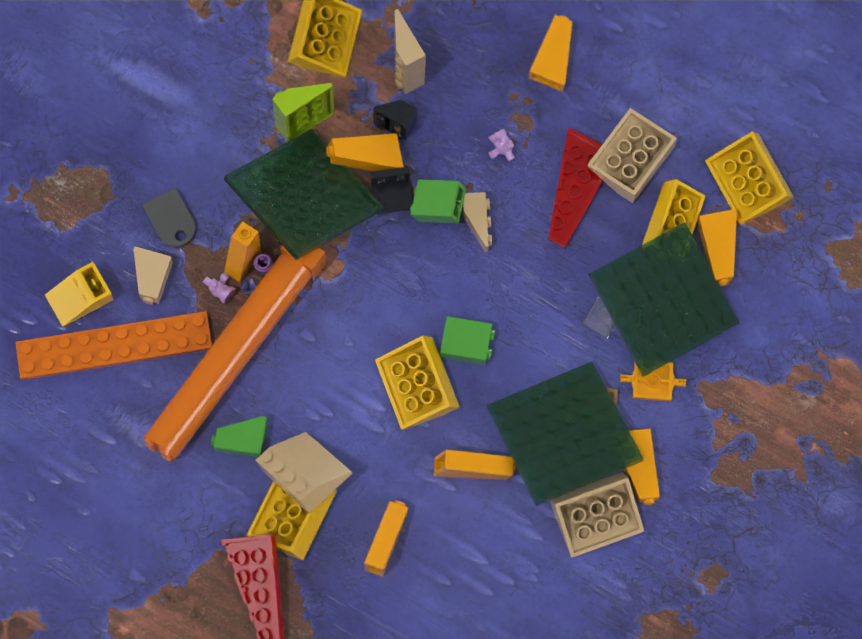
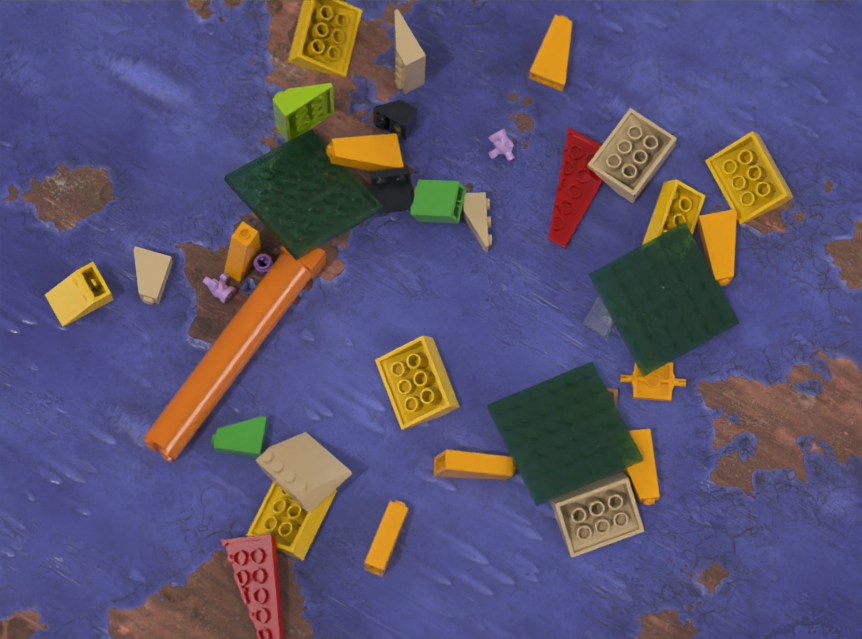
orange plate [15,311,212,381] -> none
dark grey tile [142,188,196,248] -> none
bright green brick [440,316,495,365] -> none

